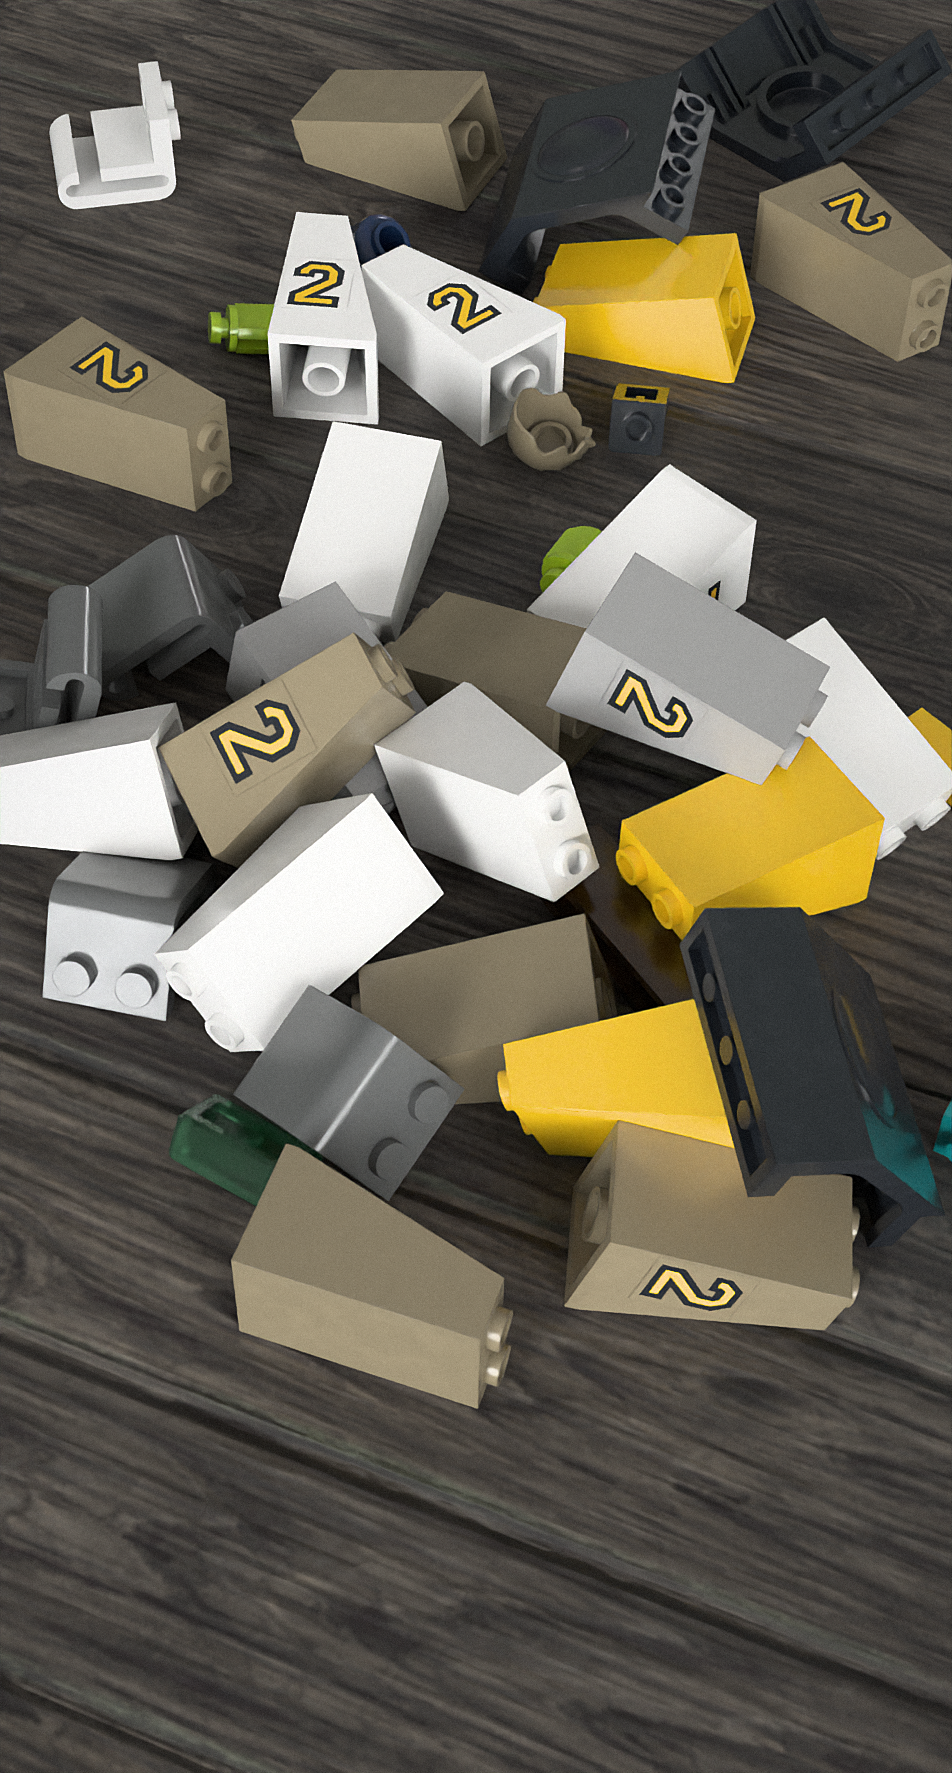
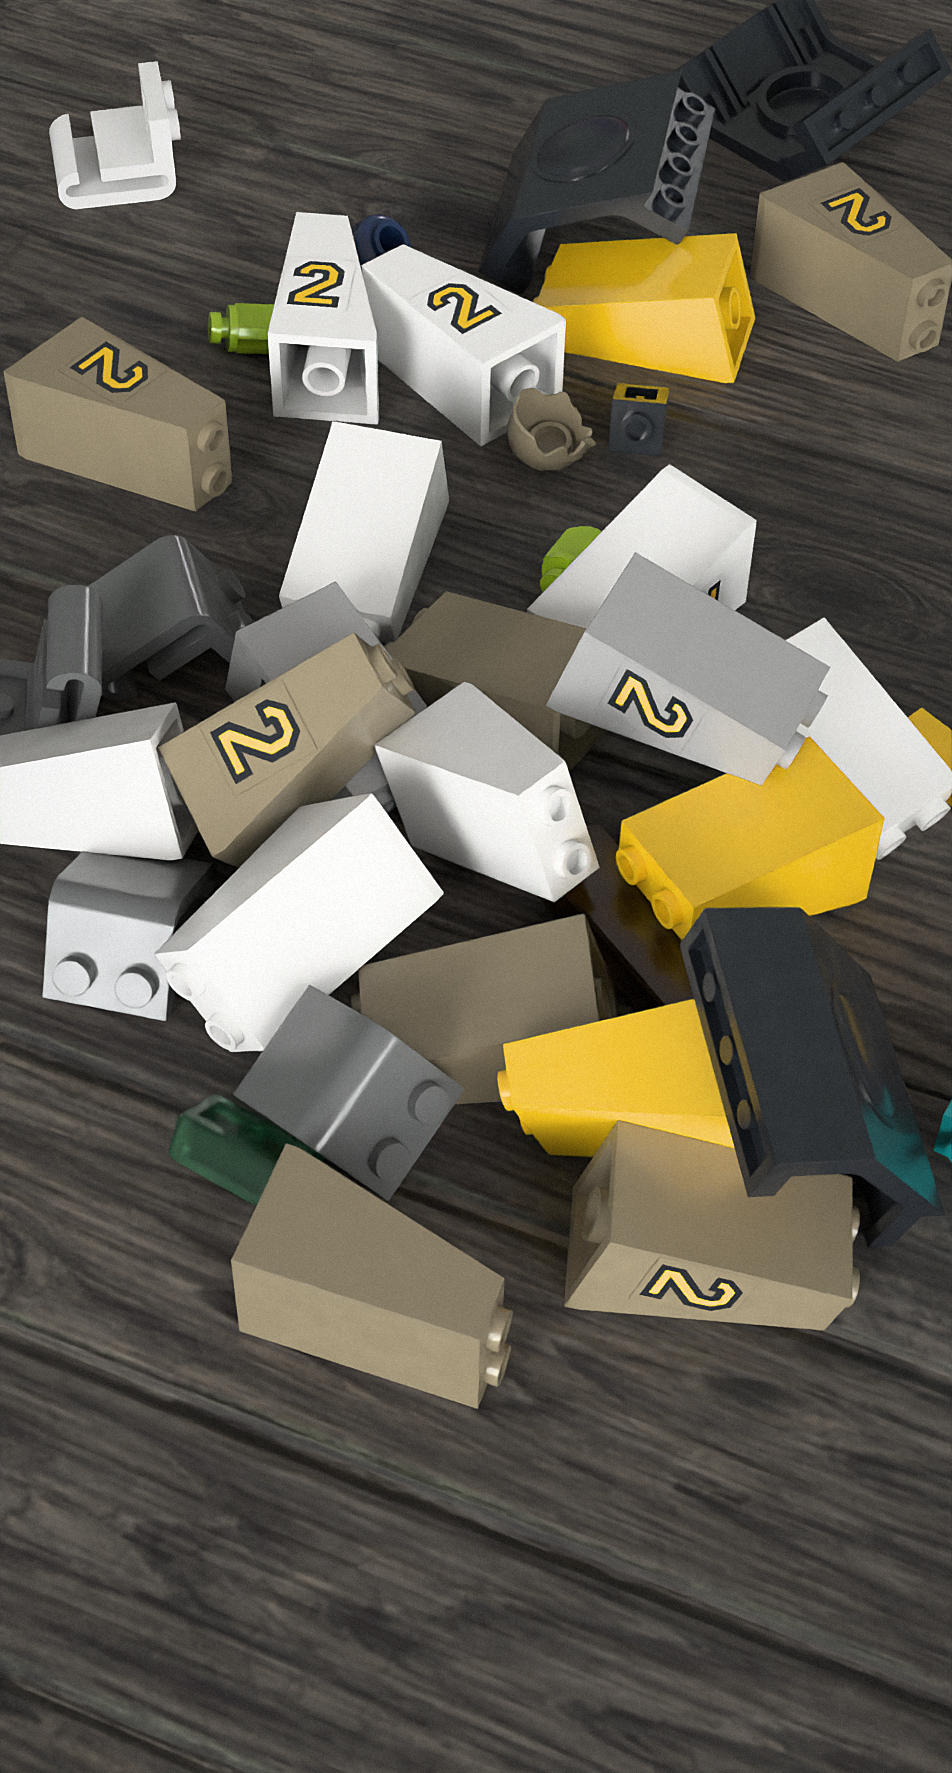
dark tan slope [291,69,507,211] -> none

